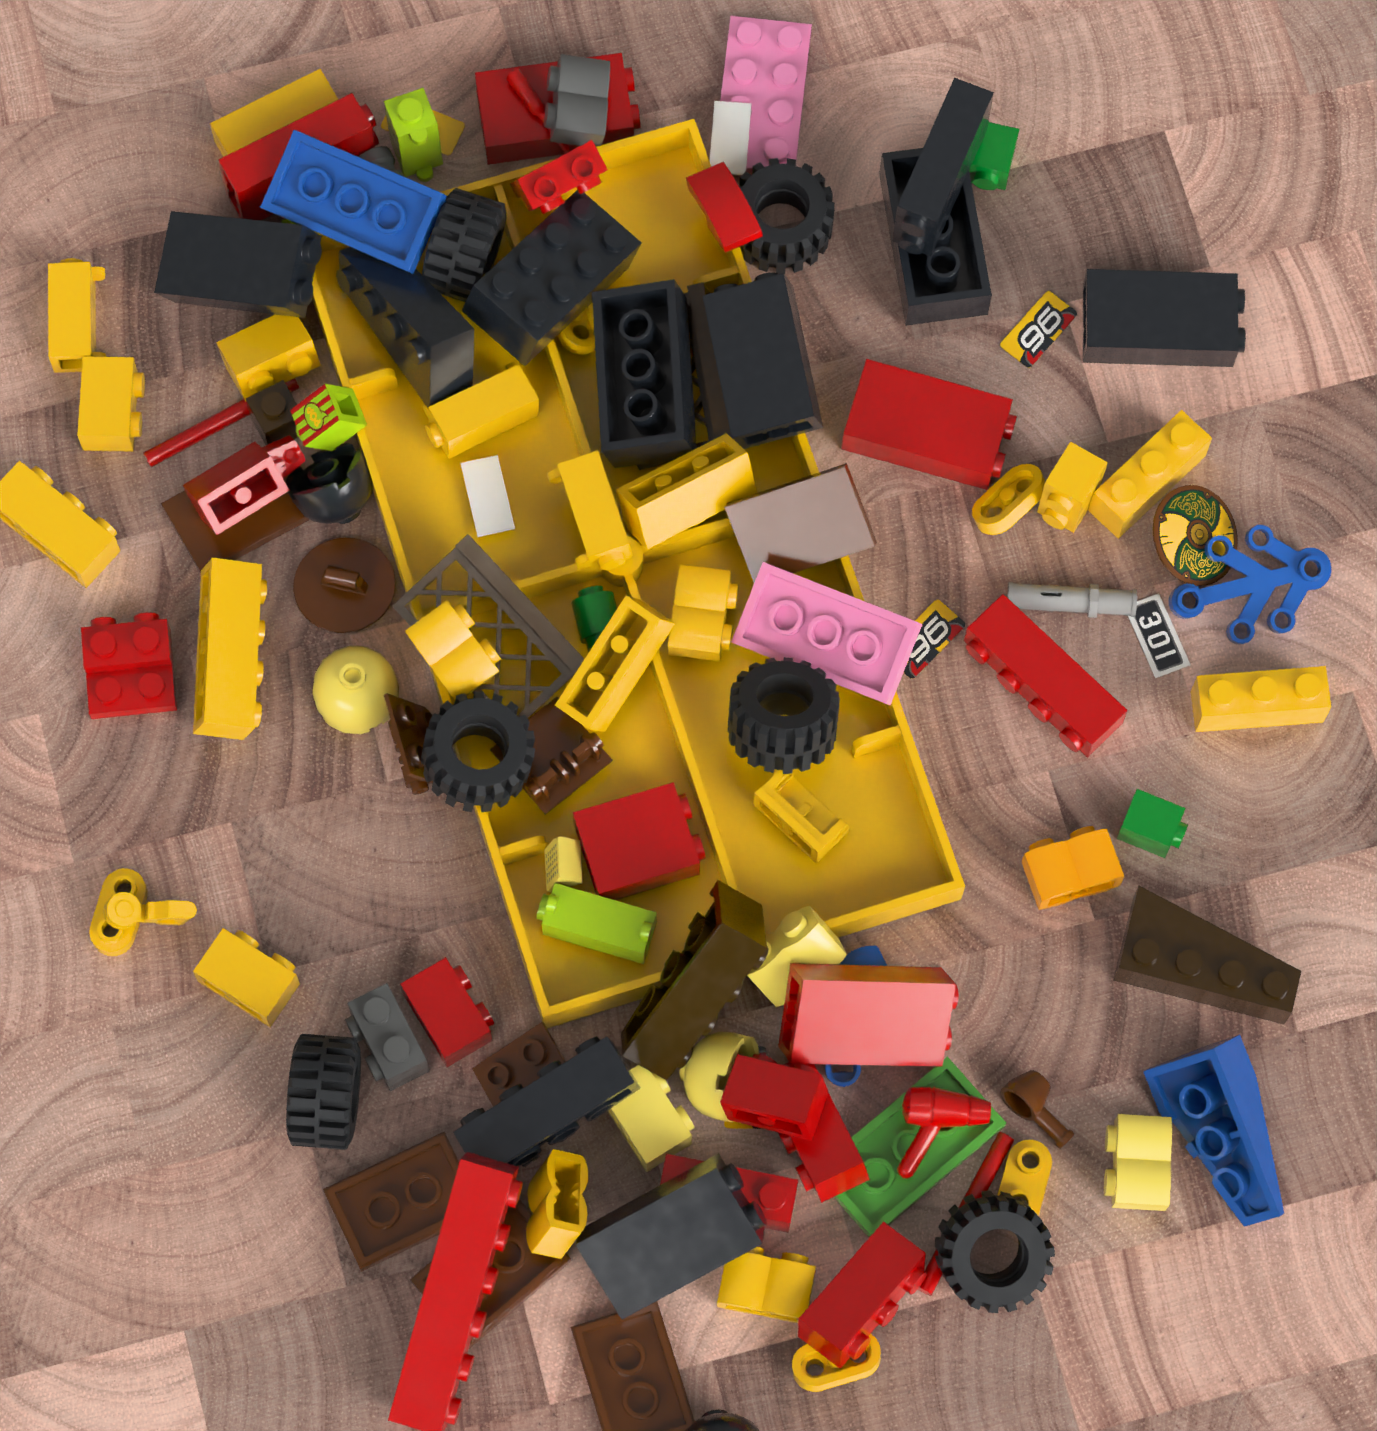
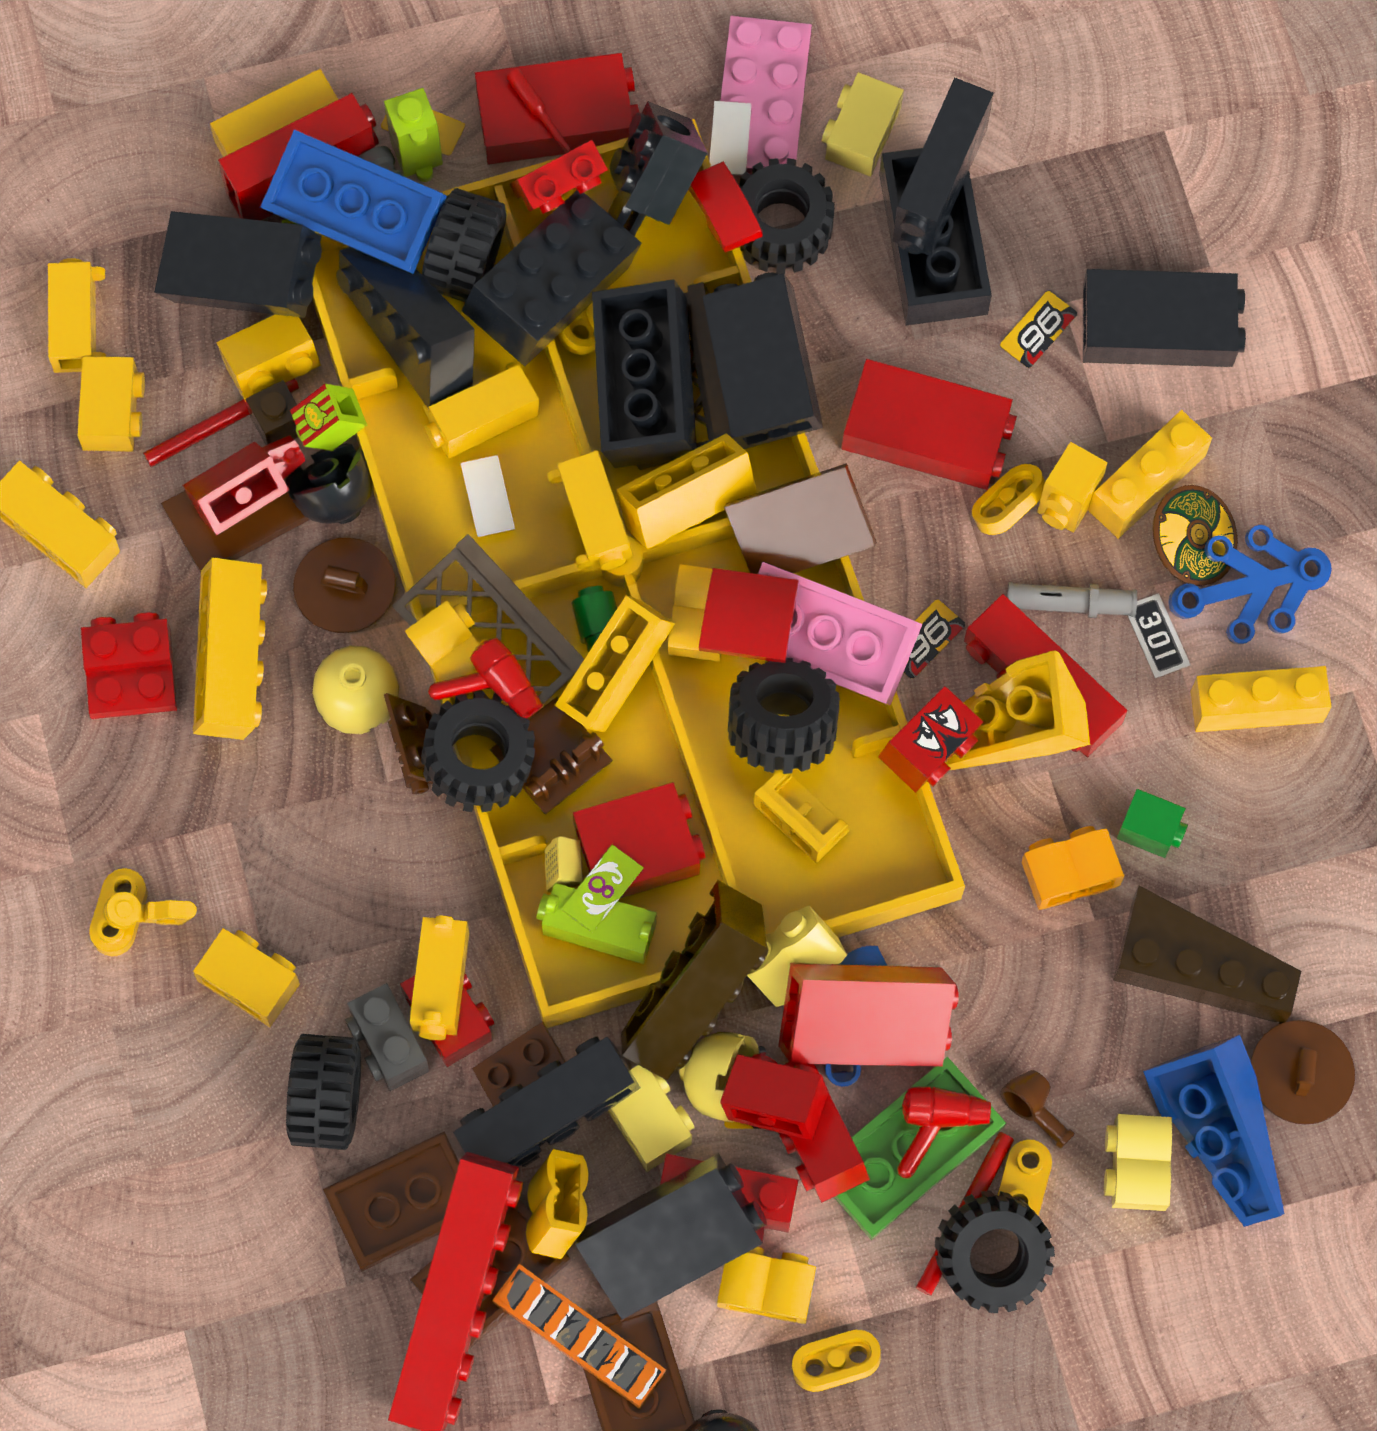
dark grey brick [544,54,610,147] -> none
red brick [798,1222,927,1369] -> none
green brick [969,122,1019,190] -> none
none -> yellow brick [410,915,469,1040]
none -> red piece [428,638,543,719]
none -> tile [492,1264,666,1409]
none -> lime sticker [561,844,644,933]
none -> black brick [608,101,708,236]
none -> red slope [698,568,799,663]
none -> light yellow brick [822,72,904,177]
none -> red brick [878,686,983,793]
none -> yellow wedge [946,650,1090,771]
none -> reddish brown shield [1251,1020,1355,1125]

